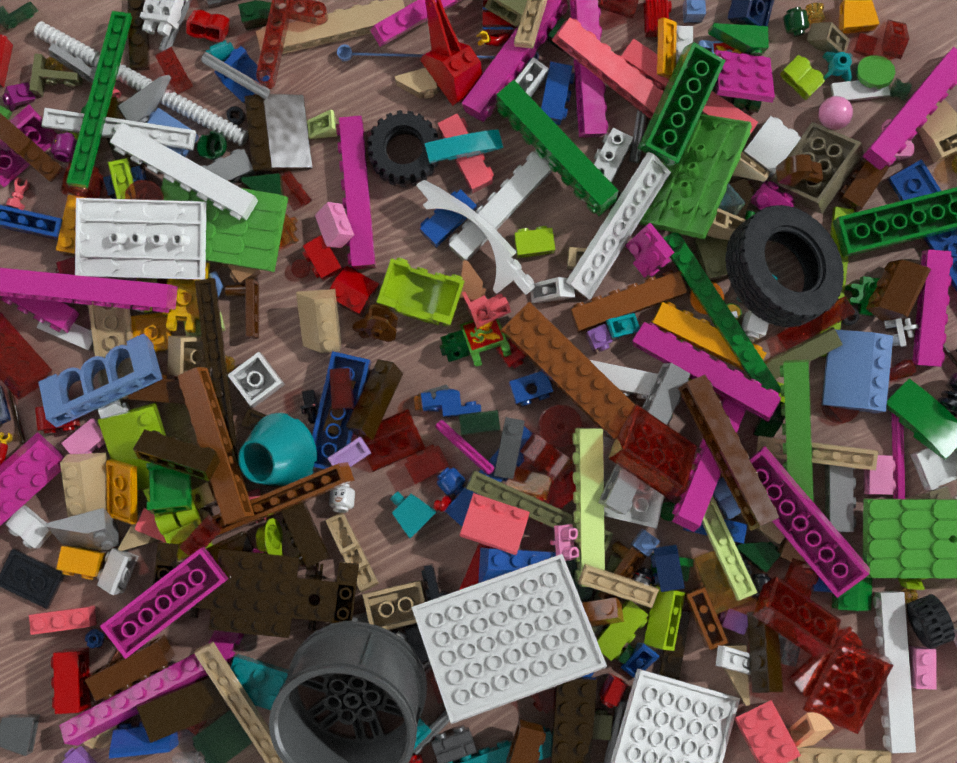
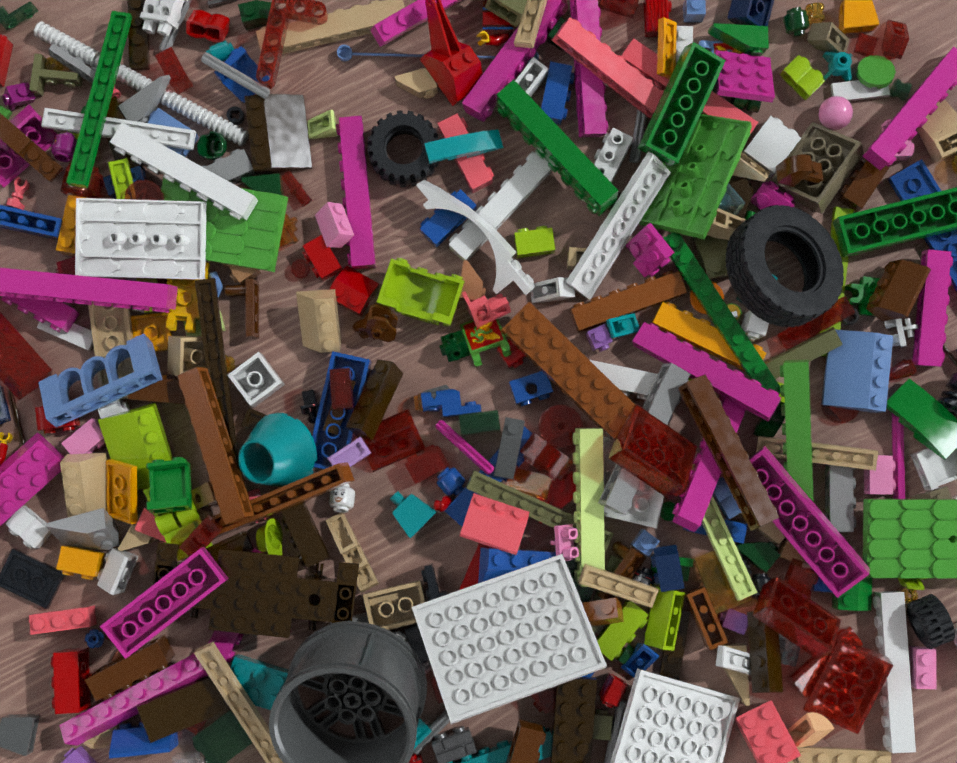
dark brown brick [133,429,220,482] -> none

